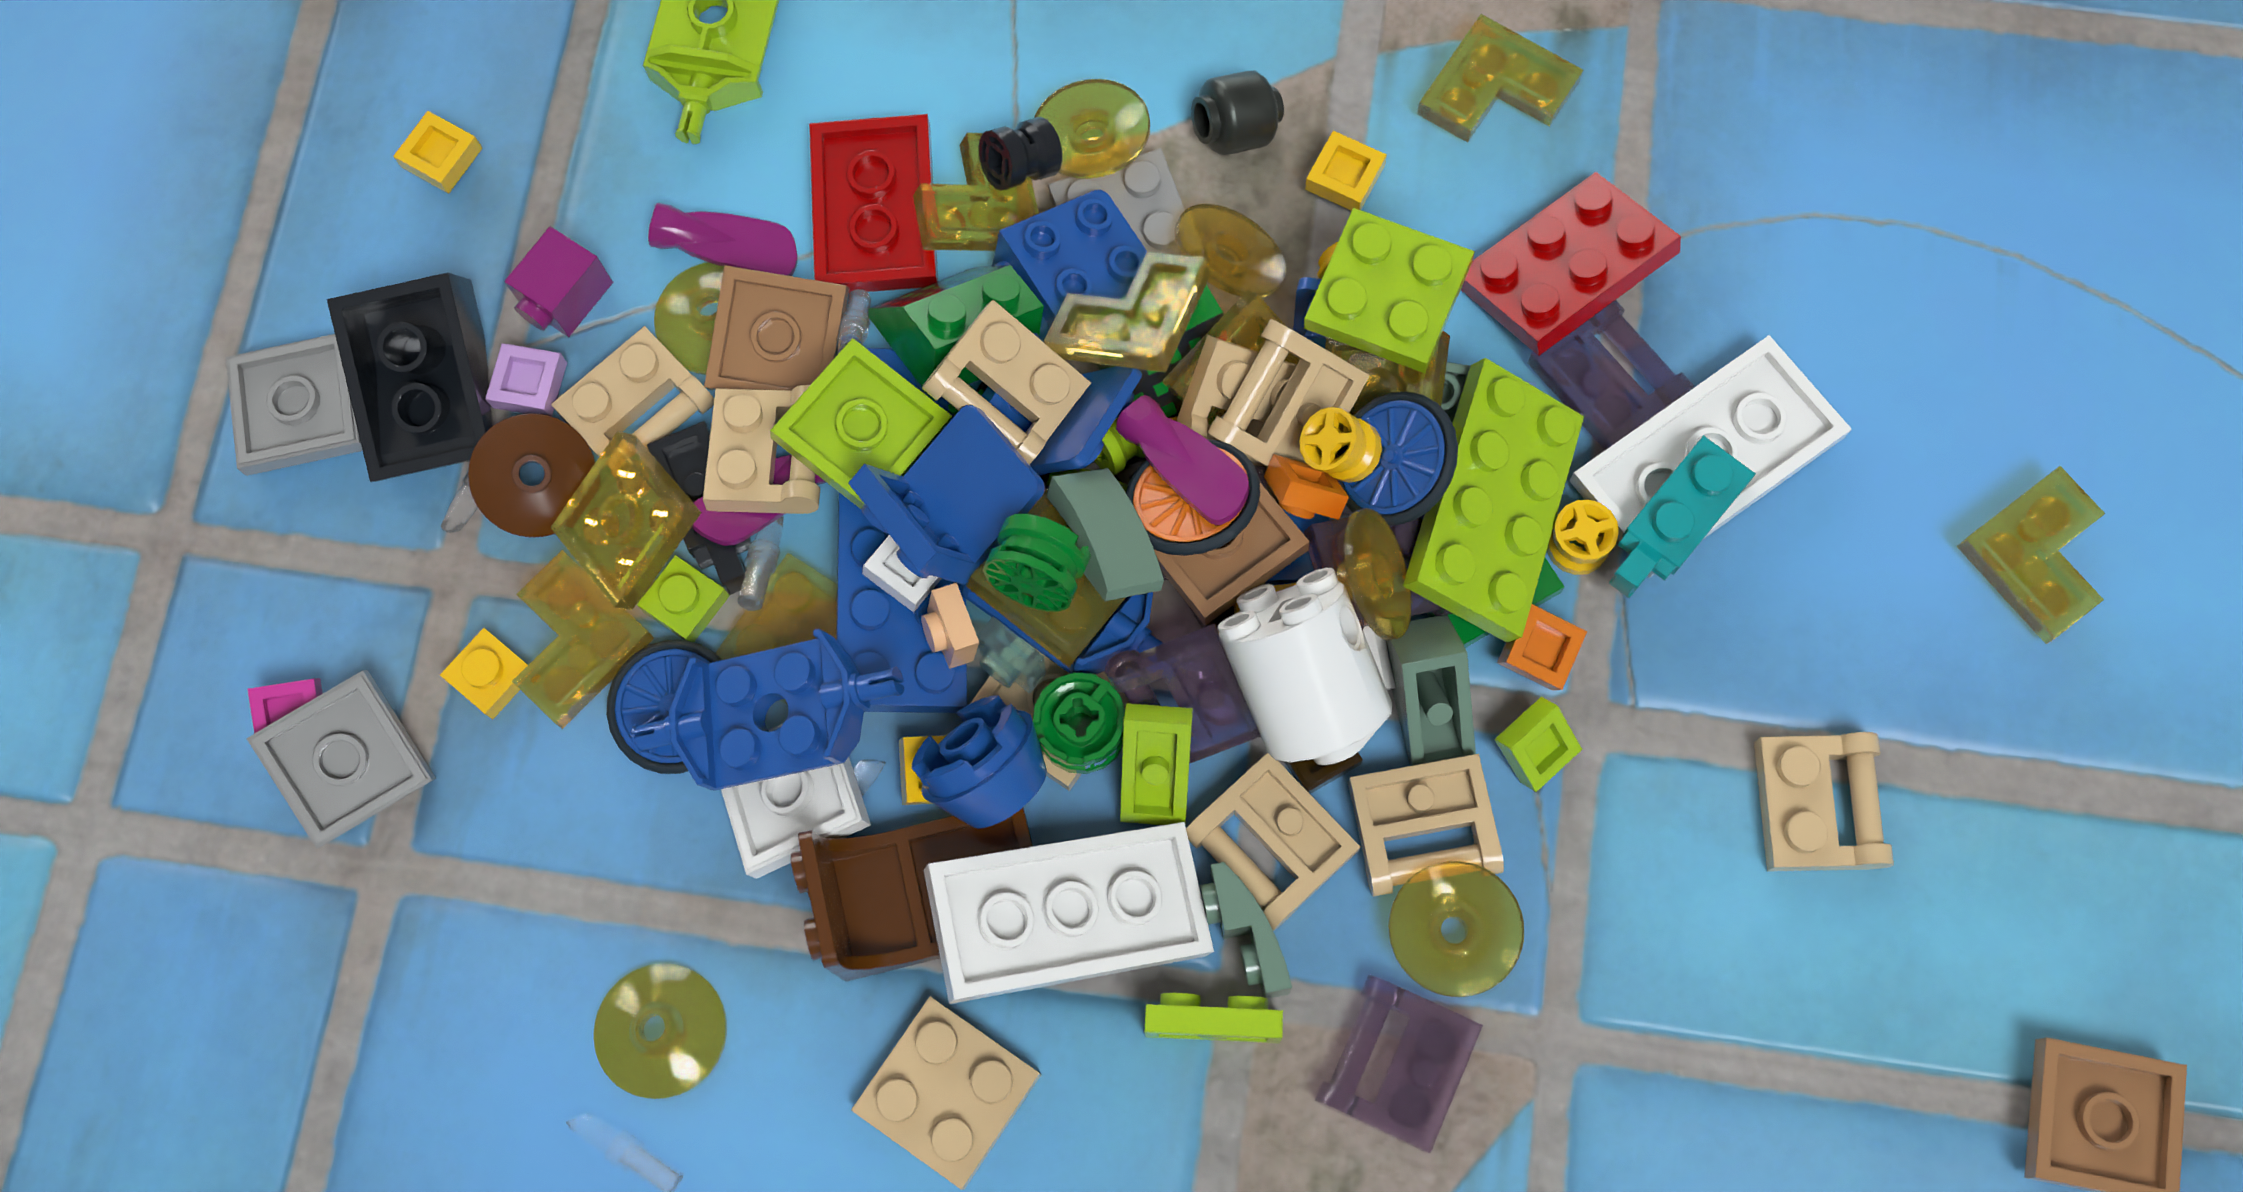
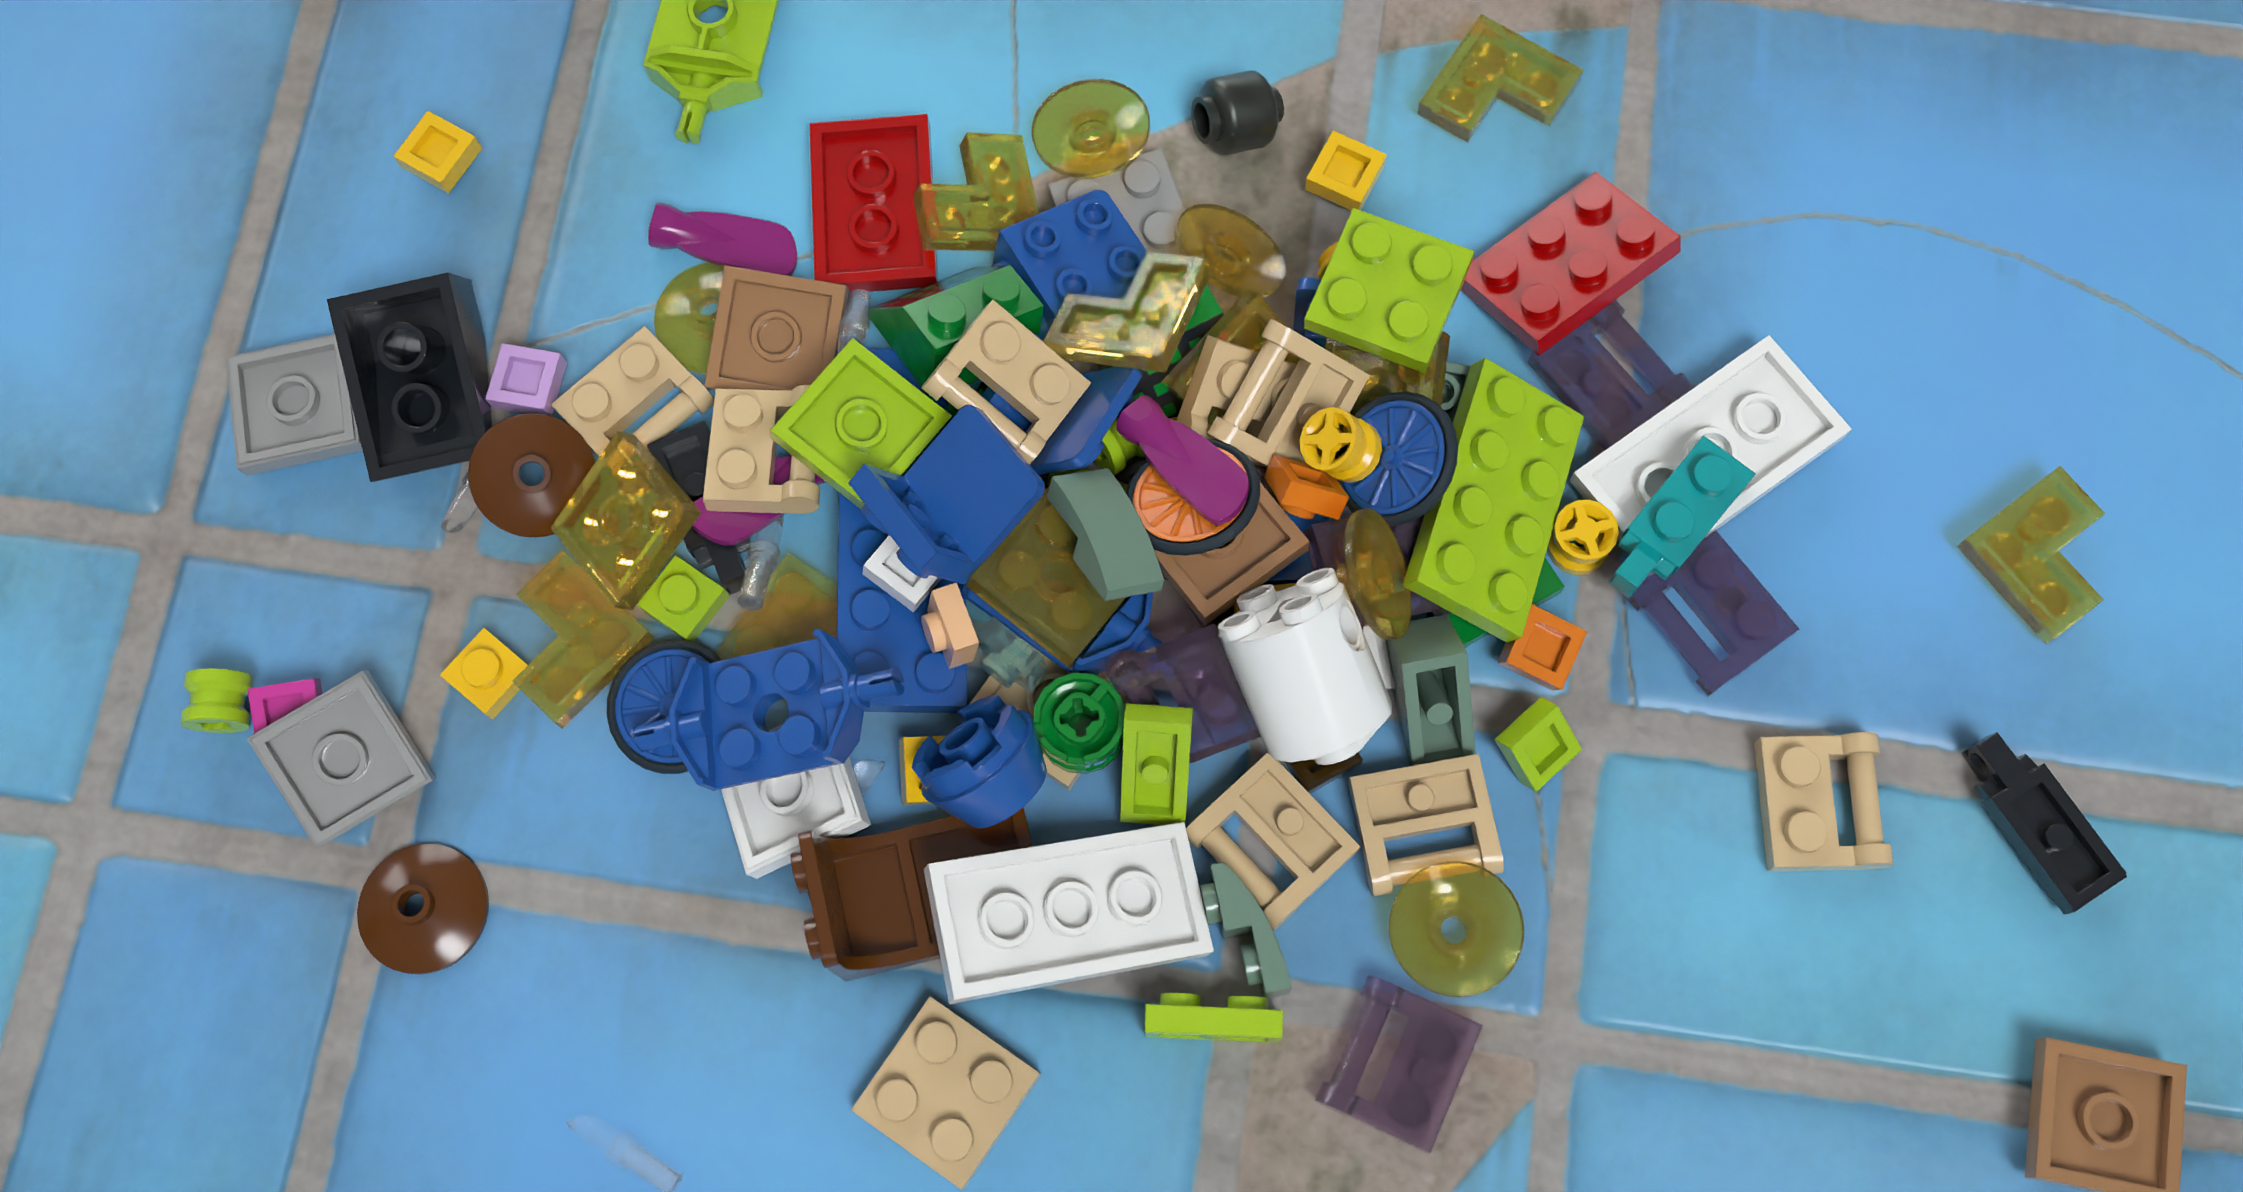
magenta brick [504,226,613,337] -> none
clear yellow dish [594,963,727,1099] -> none
black wheel [978,117,1063,191] -> none
green wheel [983,514,1091,612] -> none
none -> lime wheel [181,668,253,733]
none -> reddish brown dish [357,844,489,975]
none -> clear purple plate [1625,530,1799,697]
none -> black hinge [1962,732,2128,915]

